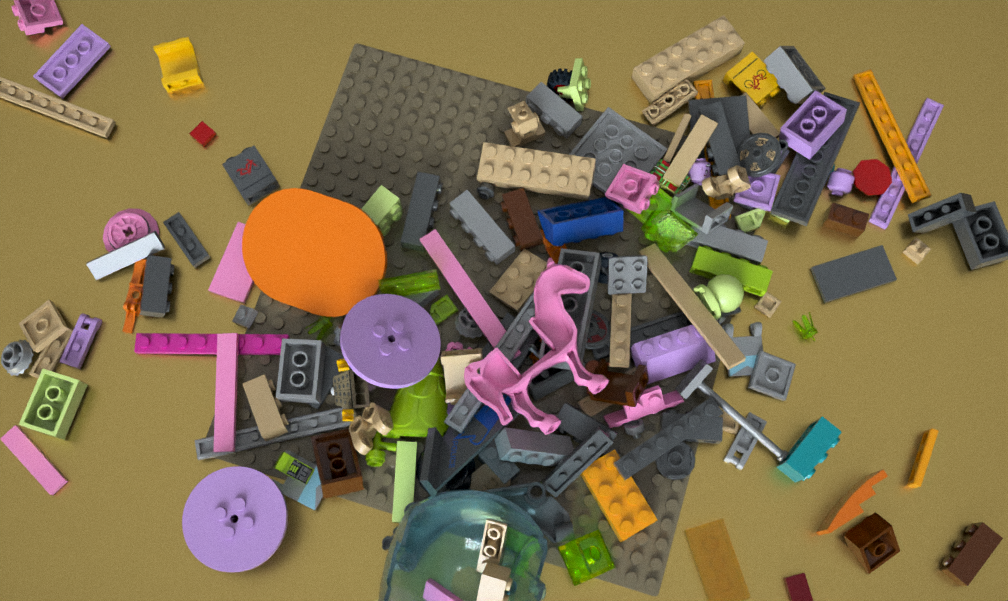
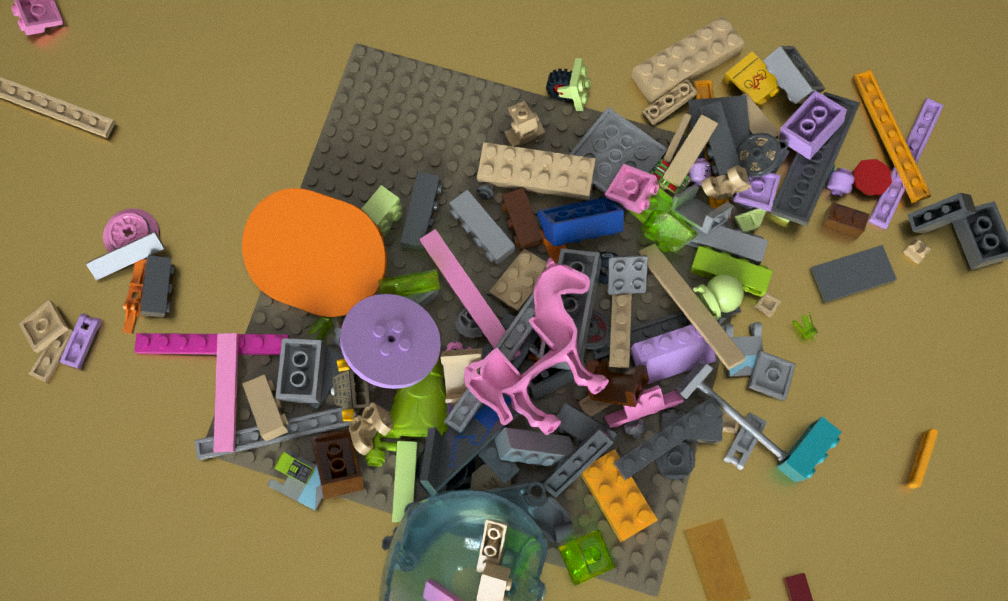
bright pink tile [0,425,68,495] -> none
light grey piece [1,339,34,376] -> none
yellowish green brick [19,369,88,440] -> none
lavender plate [33,24,111,99] -> none
yellow panel [153,37,203,92] -> none
dark grey plate [163,212,211,268] -> none
lavender piece [182,466,288,572] -> none
red tile [189,121,217,147] -> none
bright pink tile [208,222,254,304] -> none
dark grey panel [222,145,280,206] -> none
light grey plate [232,305,258,329] -> none
lime tile [430,295,458,326] -> none
light grey brick [526,82,583,139] -> none
orange slope [817,469,888,535] -> none
reddish brown slope [844,512,900,574] -> none
reddish brown brick [940,522,1003,586] -> none

